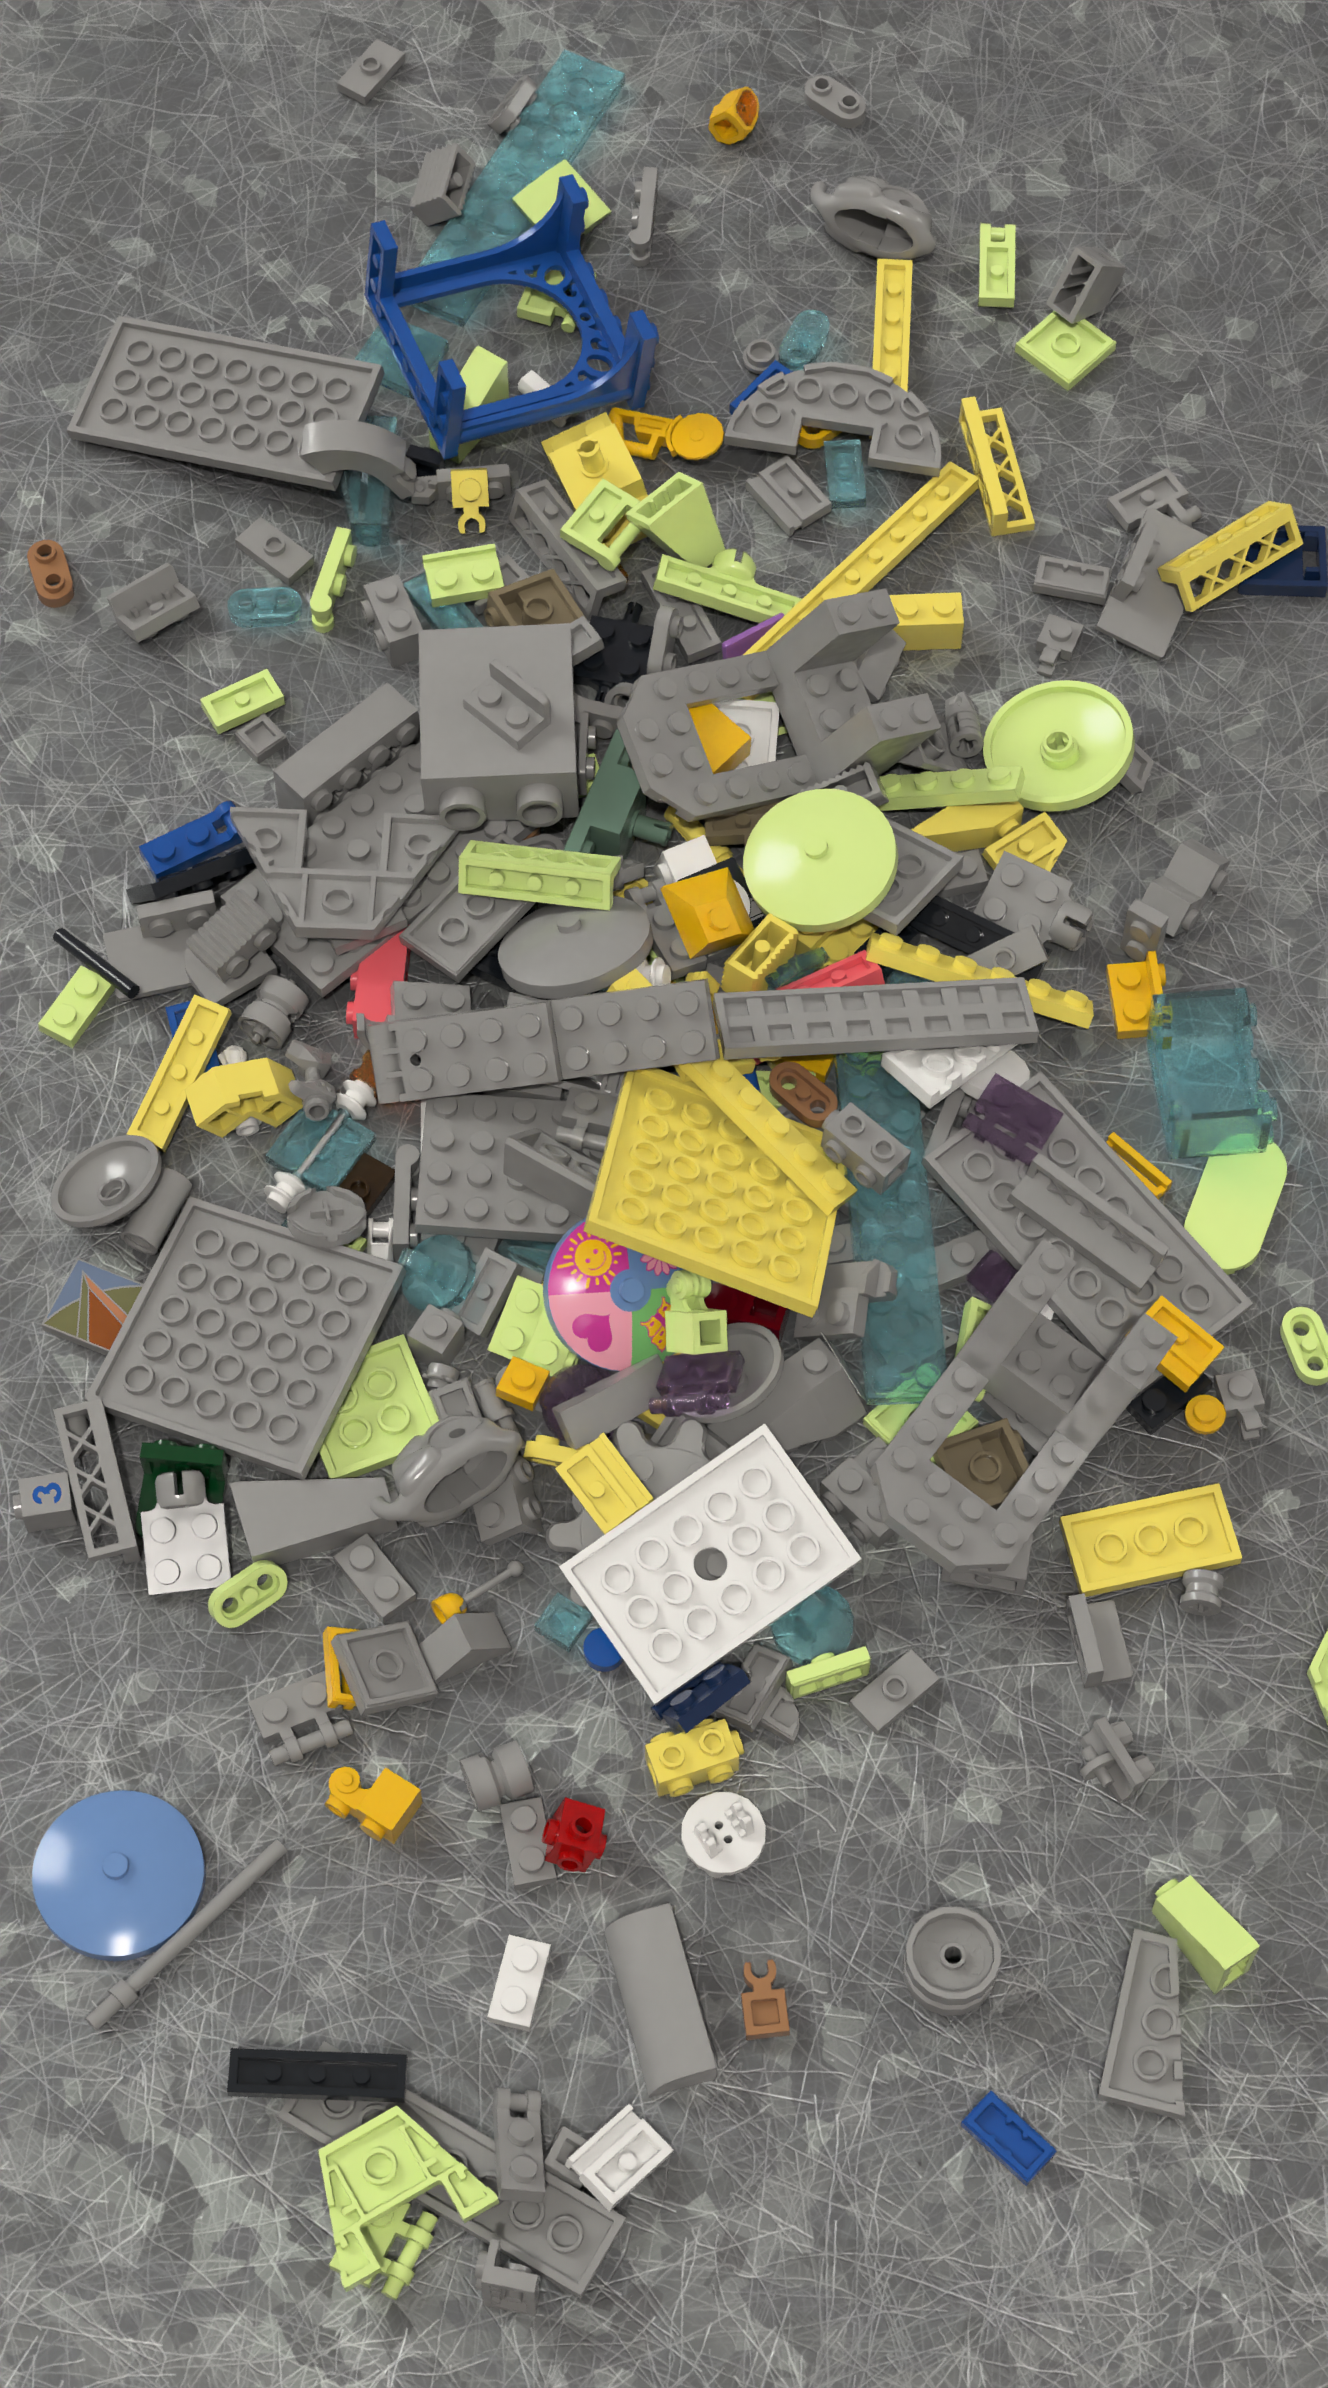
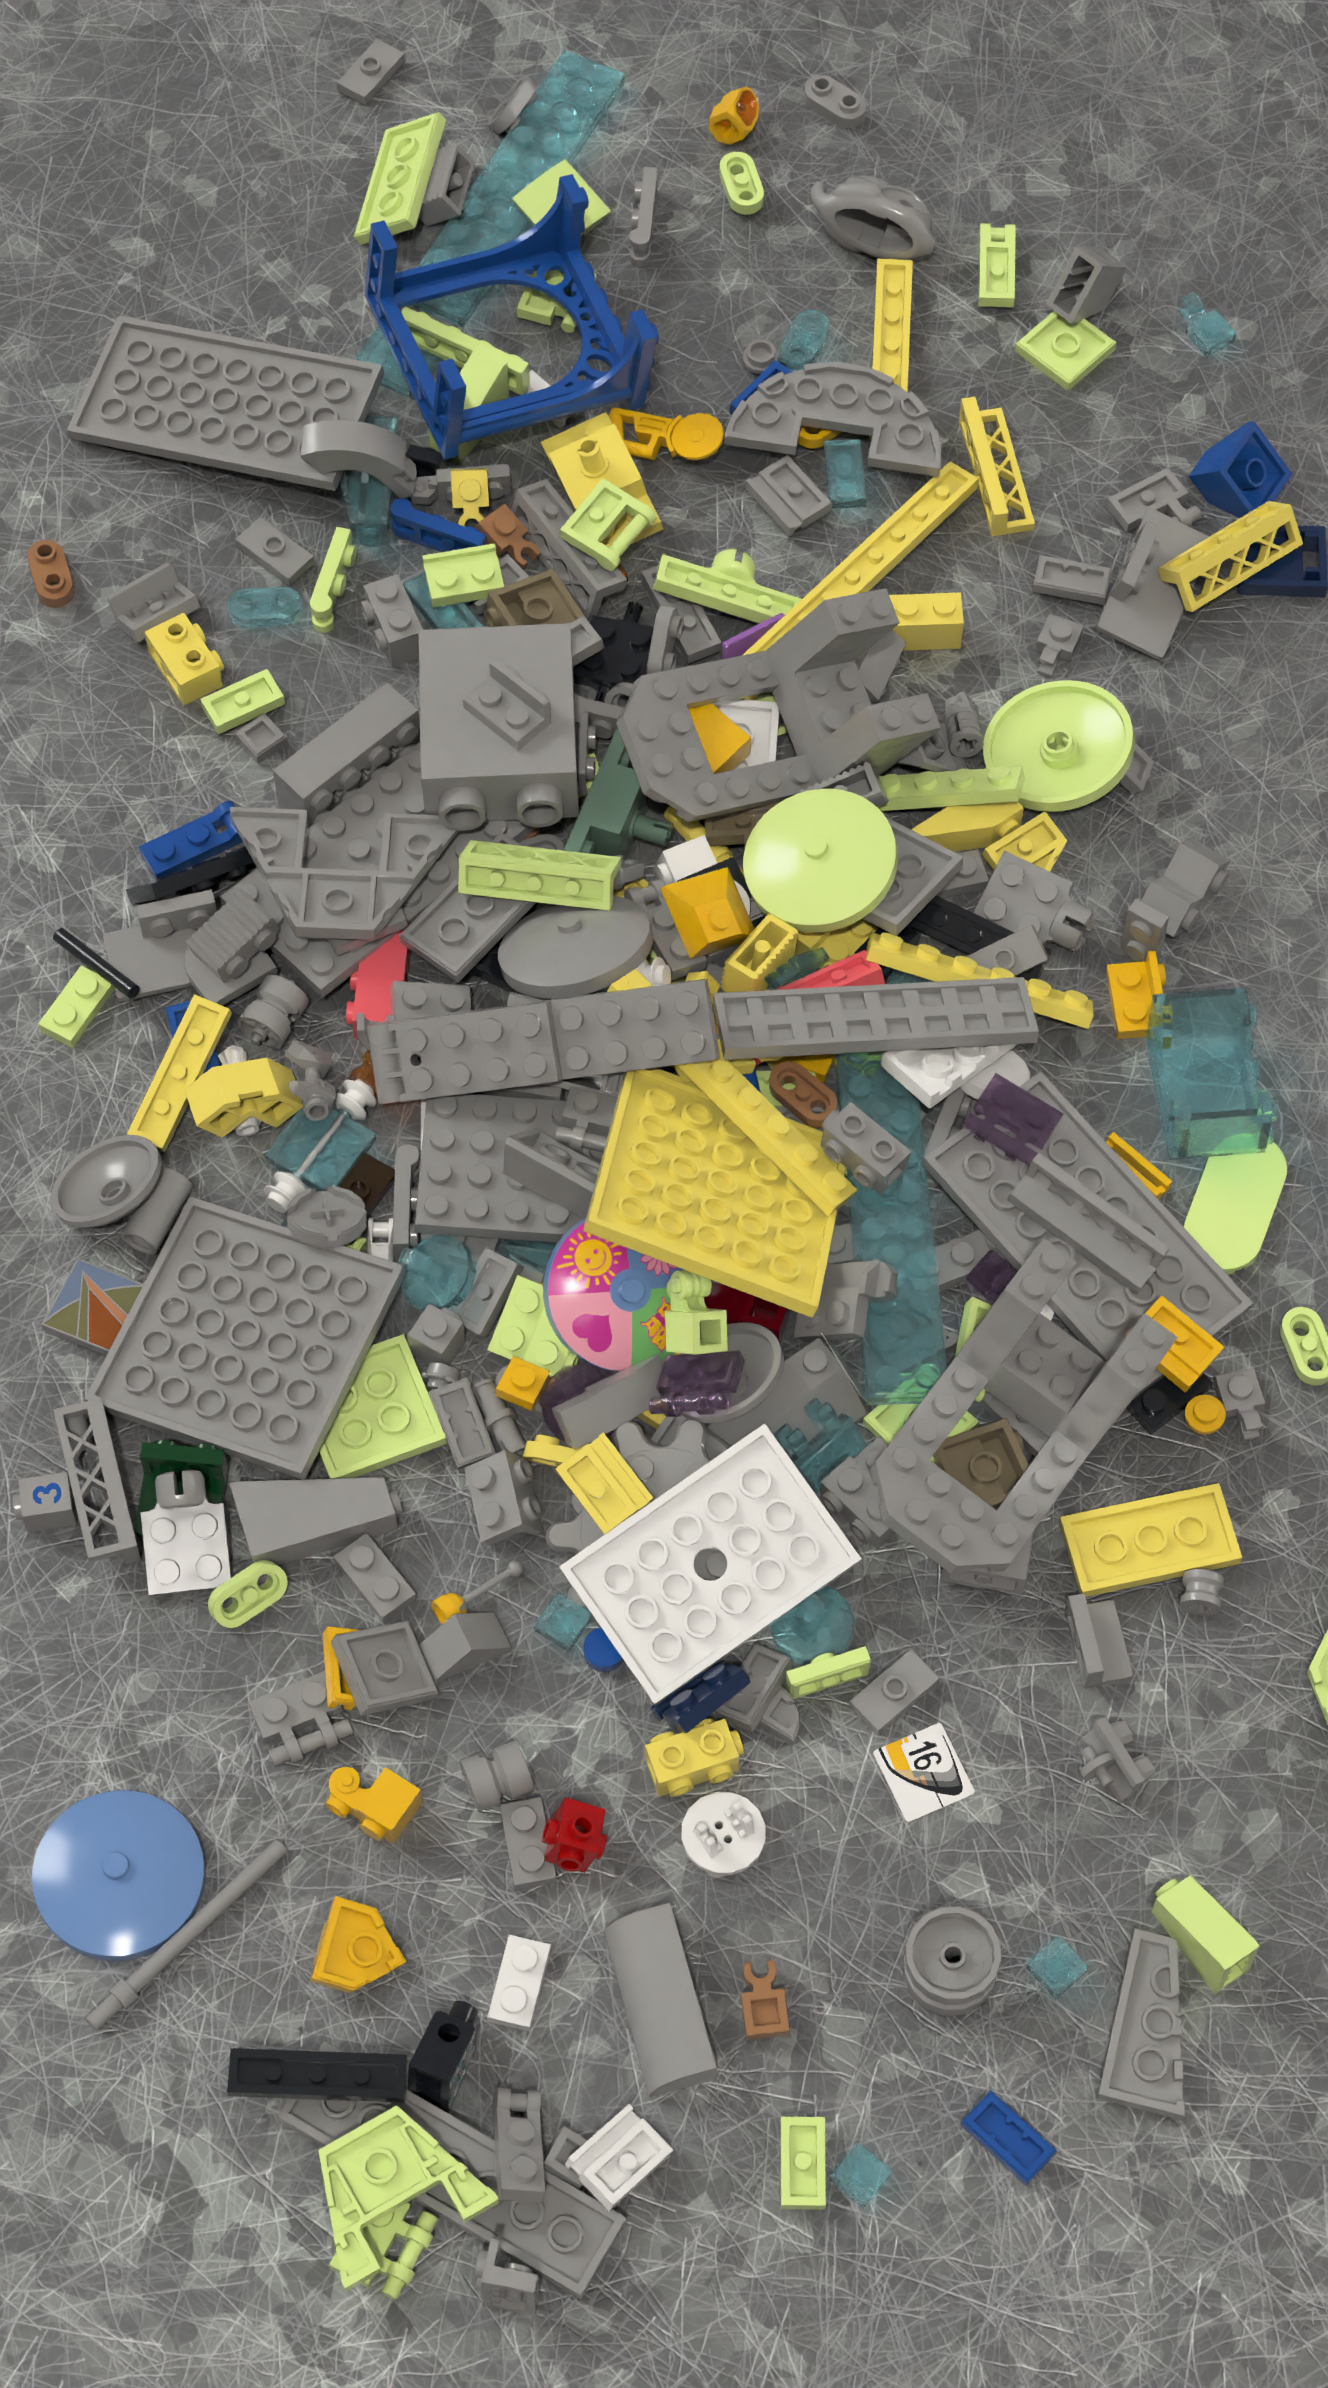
light grey piece [370,1416,522,1528] -> none
yellowish green slope [625,472,725,568] -> none
none -> light yellow brick [145,613,224,706]
none -> yellow plate [310,1896,406,1994]
none -> yellowish green tile [354,112,446,245]
none -> blue plate [390,498,487,552]
none -> yellowish green plate [401,307,530,395]
none -> black torso [408,2001,478,2114]
none -> medium nougat plate [476,504,541,570]
none -> yellowish green plate [719,152,764,215]
none -> clear light blue plate [774,1397,868,1494]
none -> yellowish green plate [780,2117,826,2210]
none -> clear light blue plate [830,2143,893,2209]
none -> sticker [873,1723,975,1822]
none -> clear light blue plate [1026,1935,1088,2000]
none -> clear light blue plate [1178,292,1237,358]
none -> blue slope [1189,420,1292,518]

